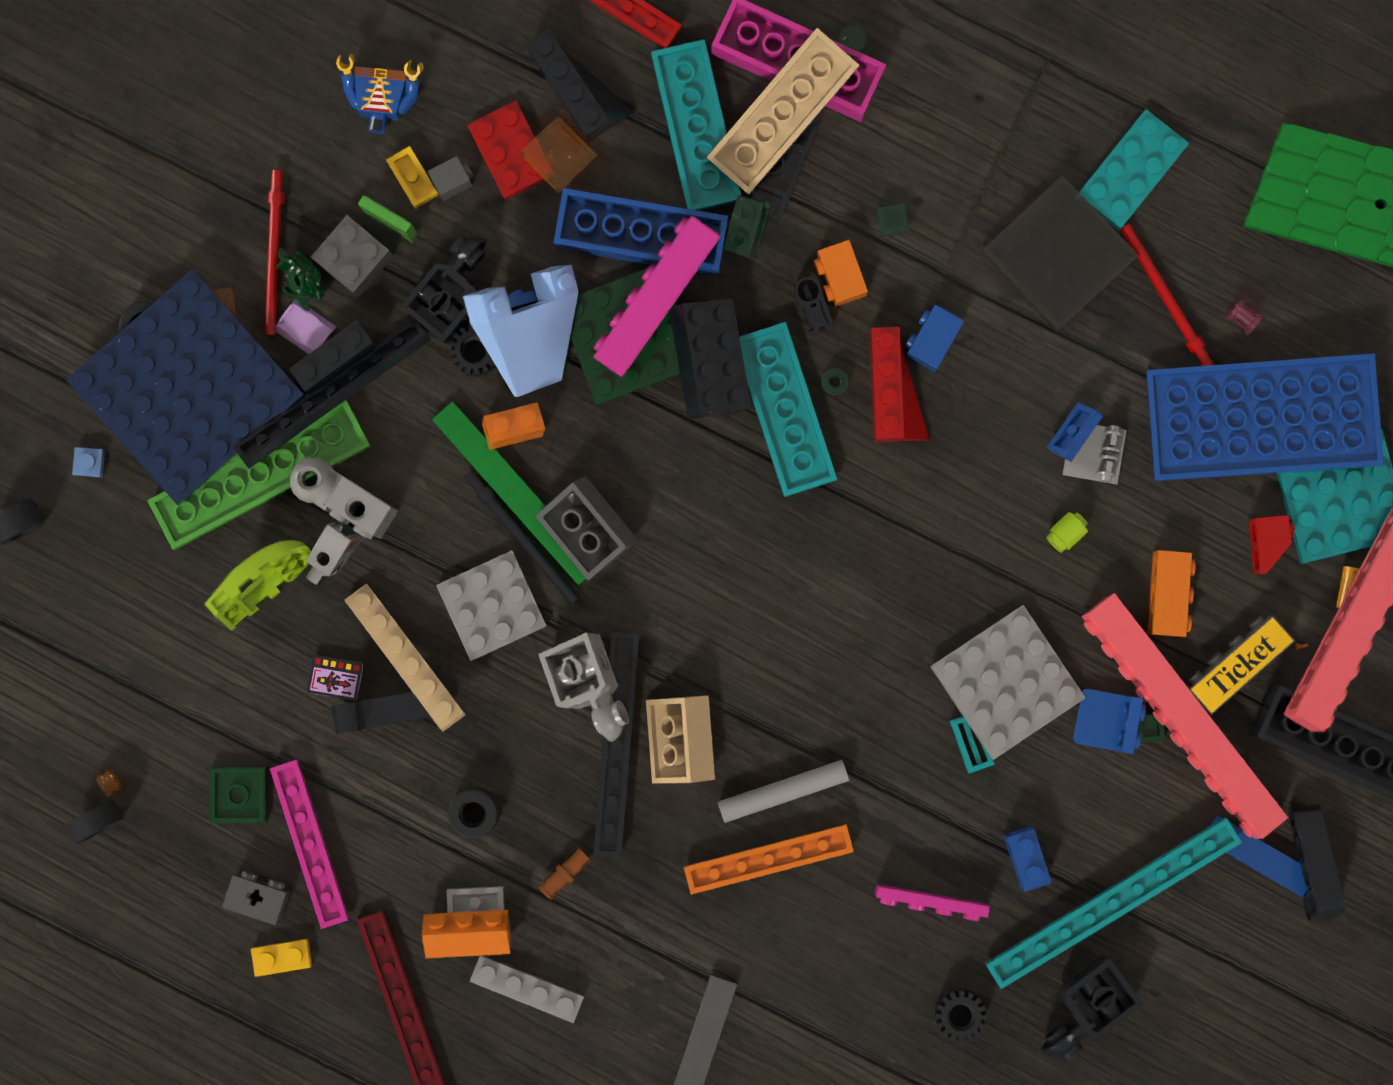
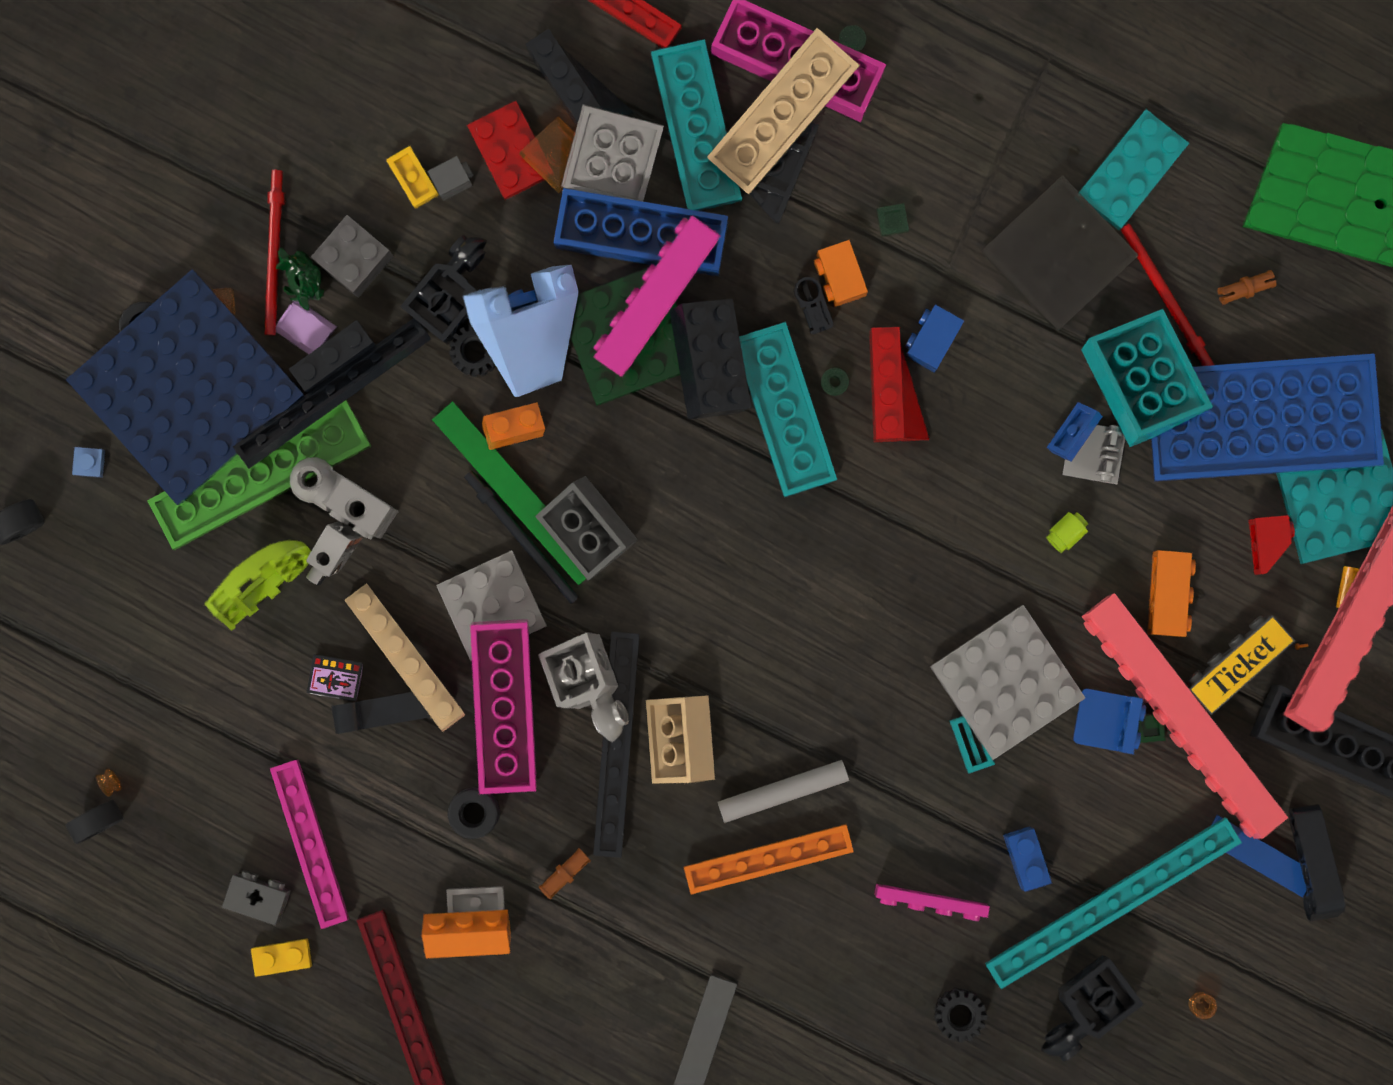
dark green tile [210,766,267,823] -> none
torso [336,54,424,134] -> none
bright green tile [358,196,418,242] -> none
light grey plate [470,955,585,1023] -> none
clear green brick [723,195,771,257] -> none
clear pink bush [1226,299,1263,335] -> none
none -> dark pink brick [470,619,537,794]
none -> light grey plate [561,104,664,201]
none -> teal slope [1081,309,1213,447]
none -> clear orange bush [1189,992,1217,1019]
none -> dark orange pin [1217,270,1276,305]

